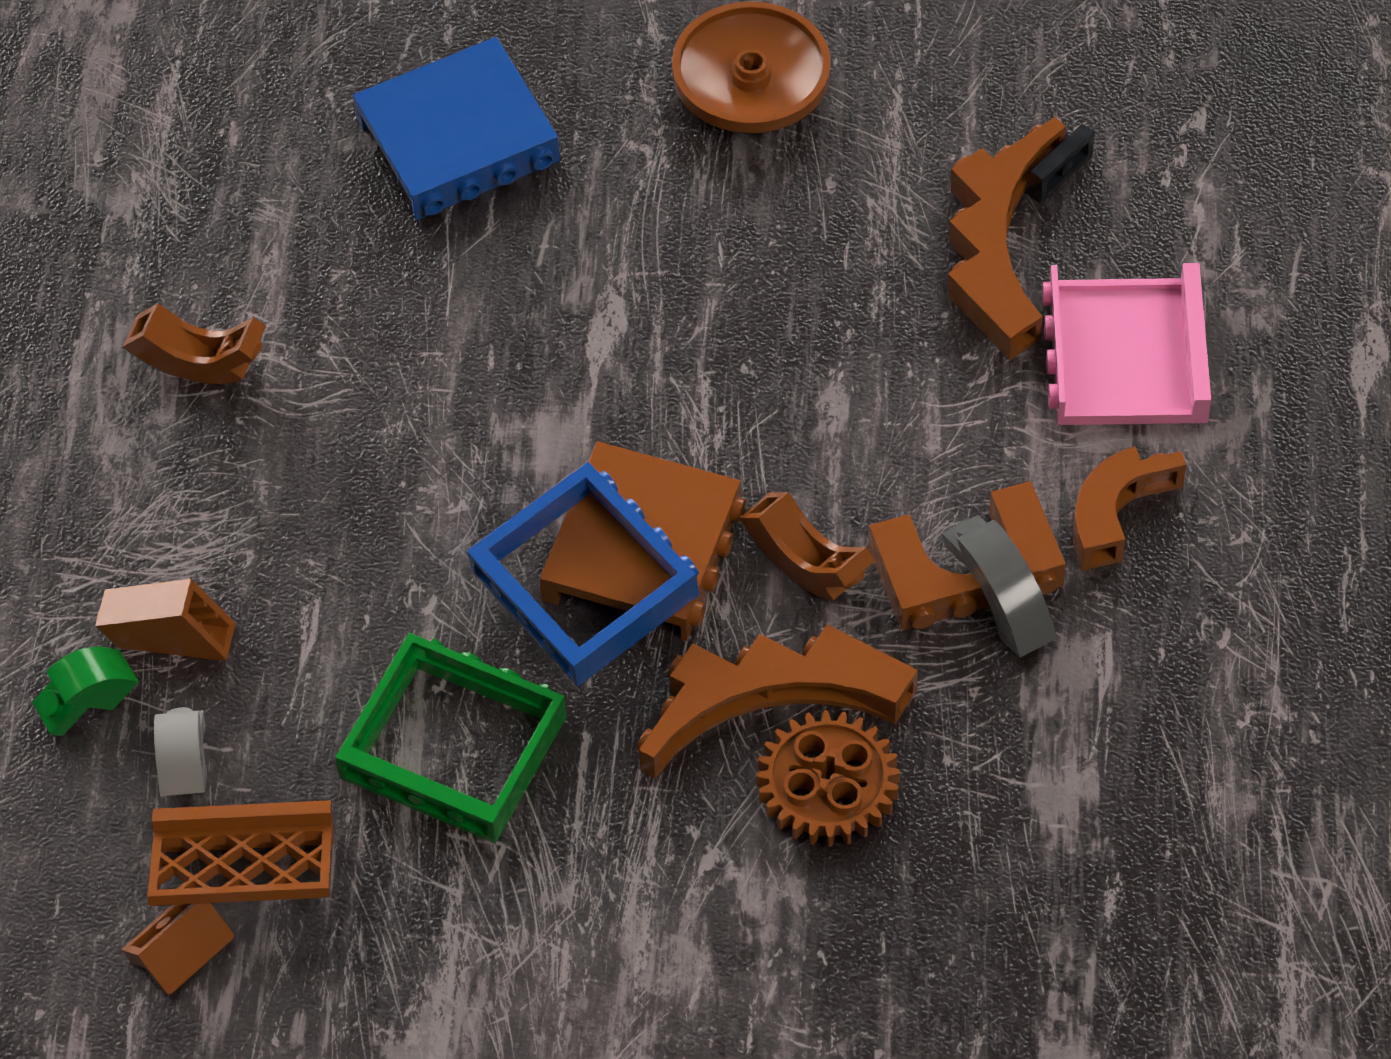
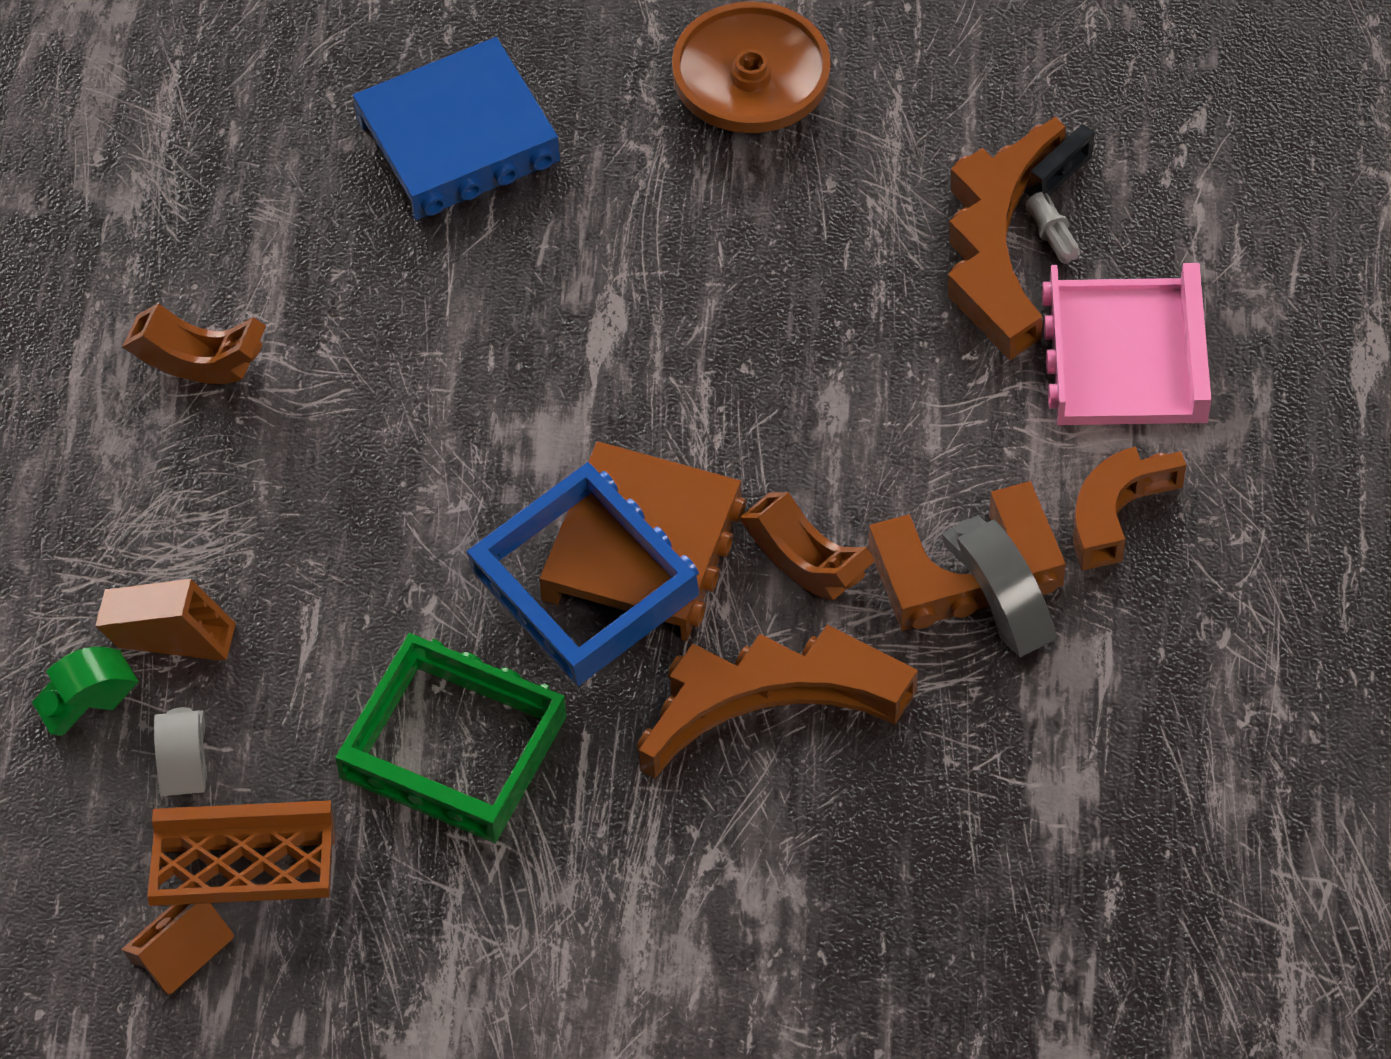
dark orange gear [756,710,900,847] -> none
none -> light grey axle [1025,192,1080,264]

